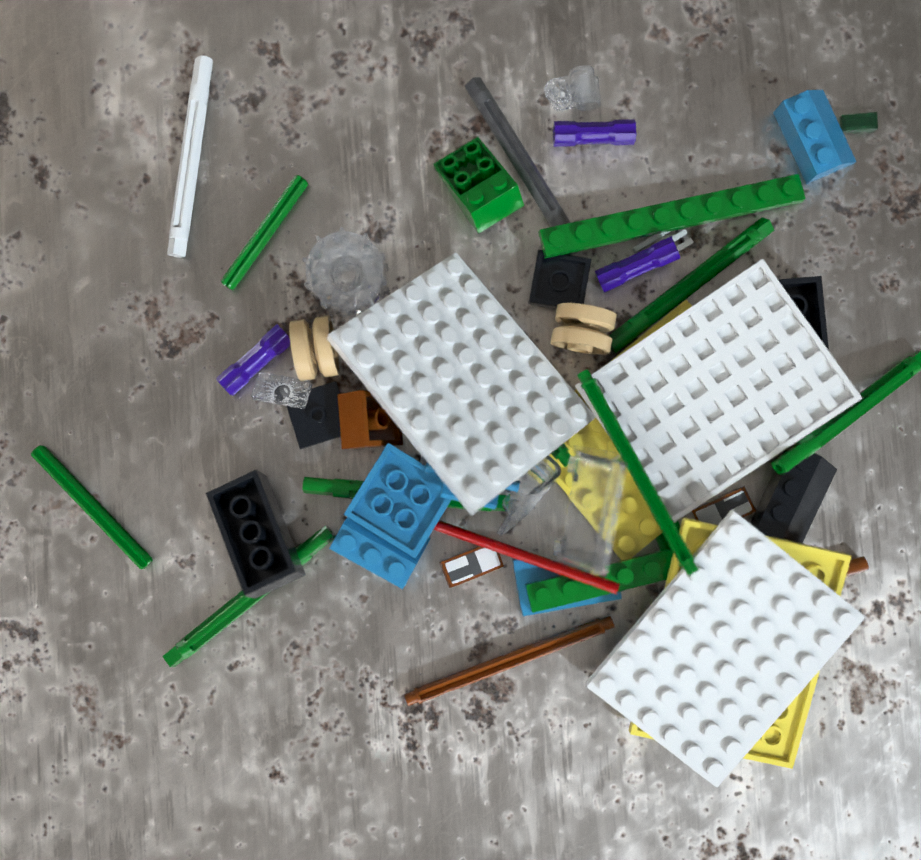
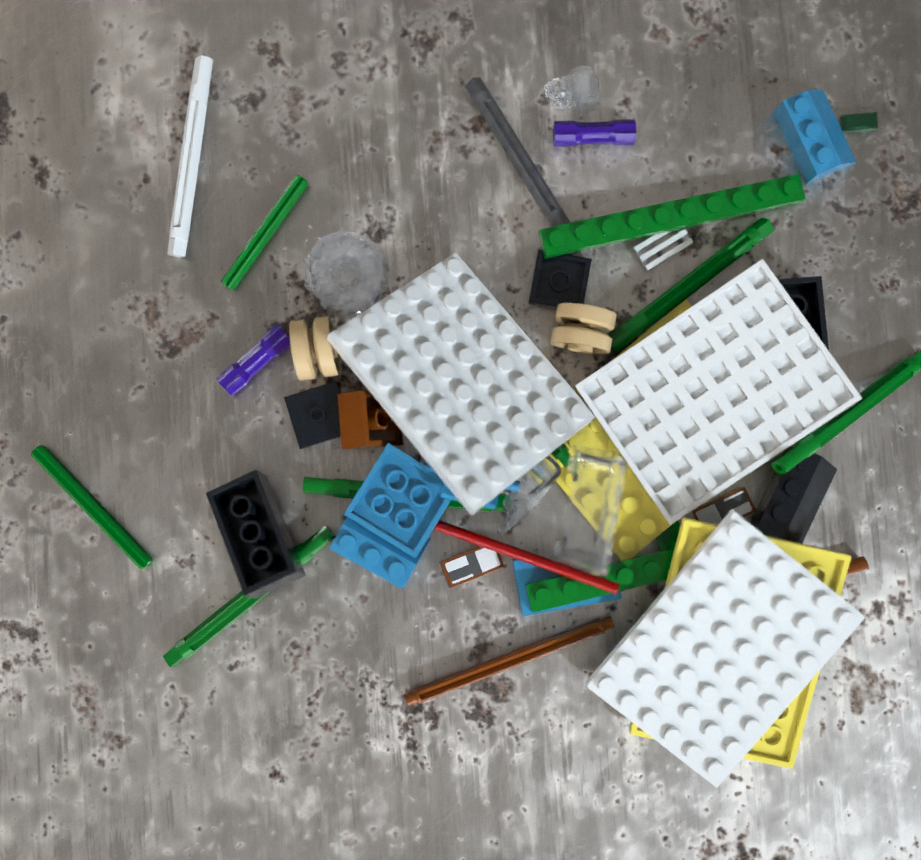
clear tile [251,372,312,409] -> none
green slope [433,137,524,234] -> none
green piece [577,369,699,576] -> none
dark purple axle [595,236,680,293] -> none

